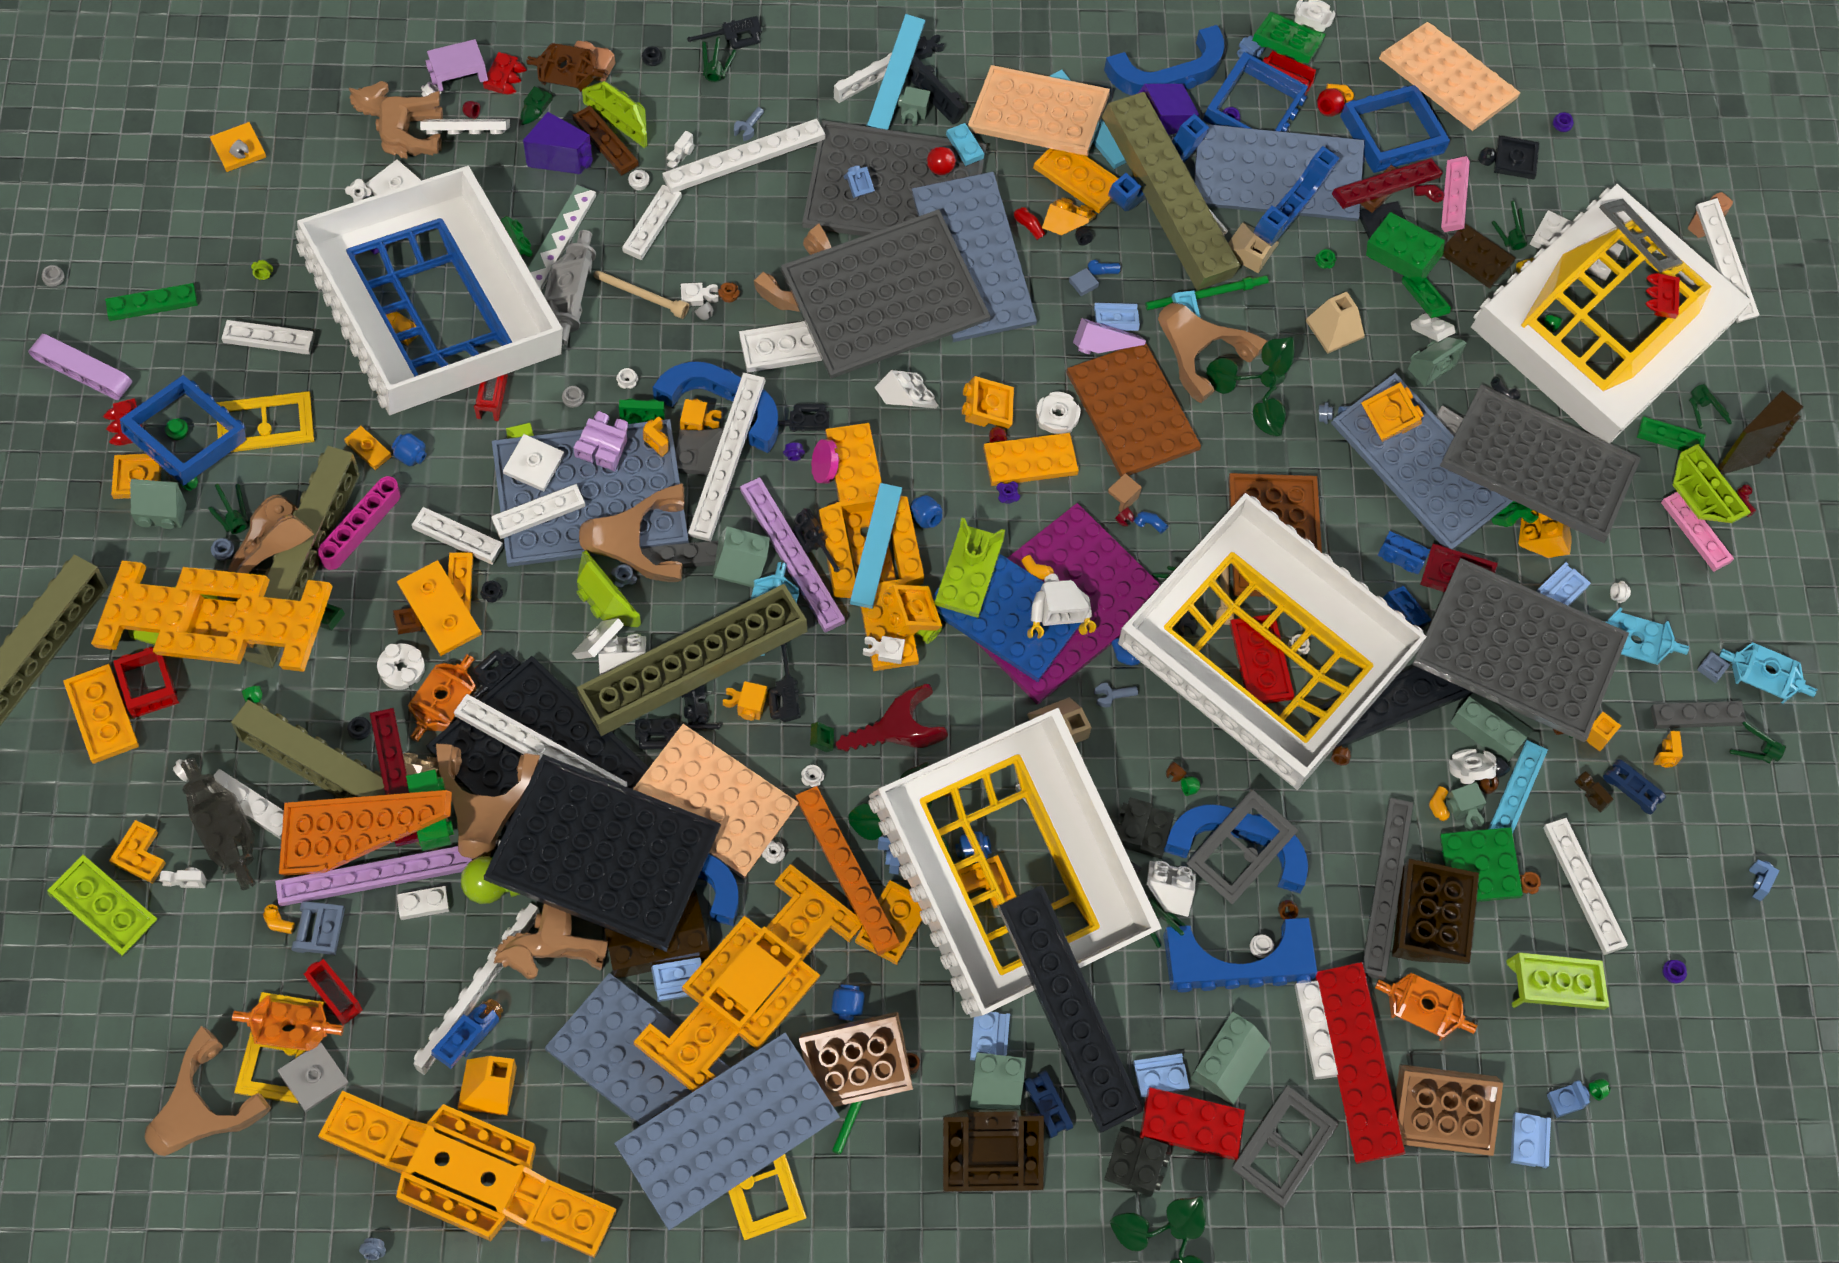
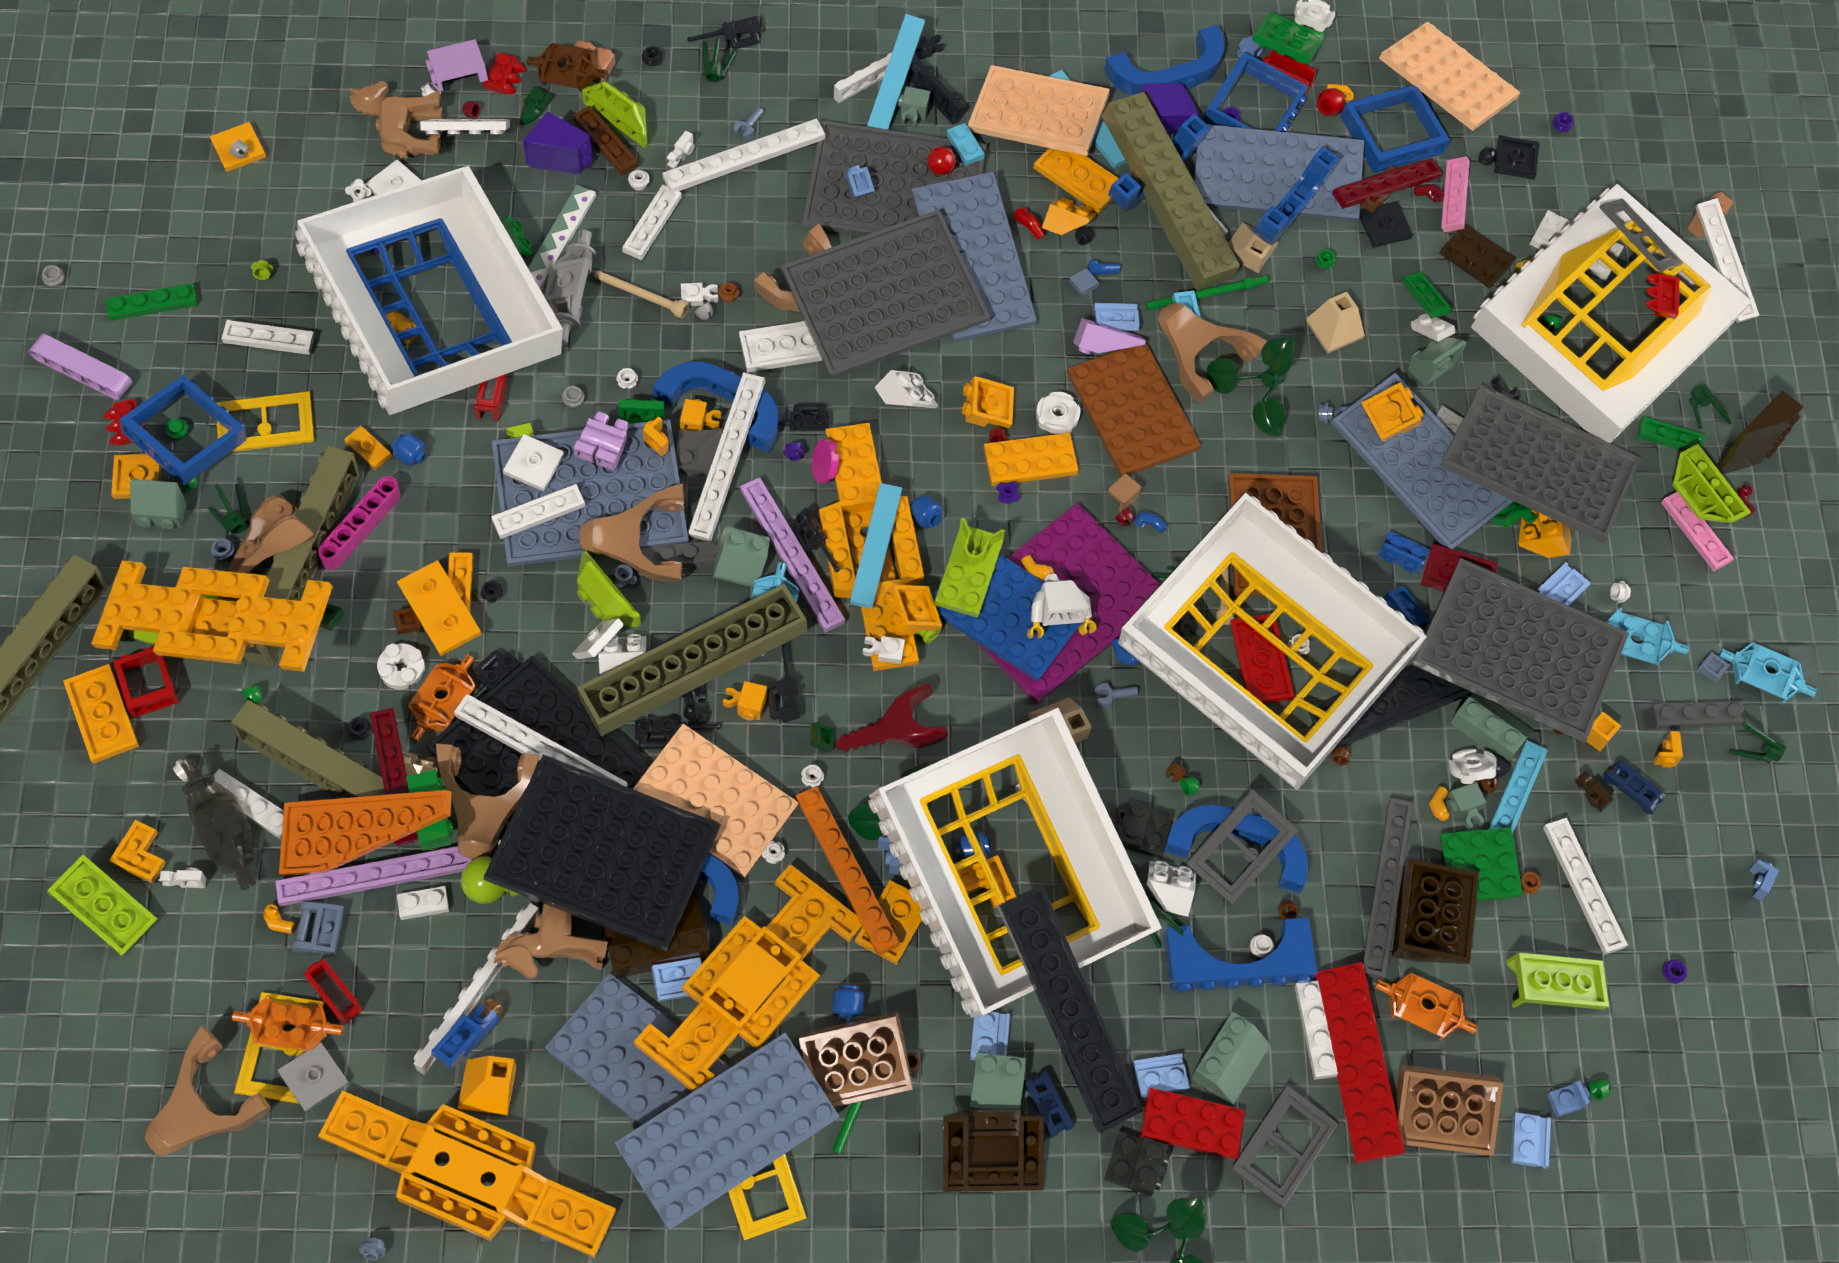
white plate [412,507,504,565] -> none
green brick [1366,212,1445,285] -> none
dark green plant [1492,200,1527,251] -> none

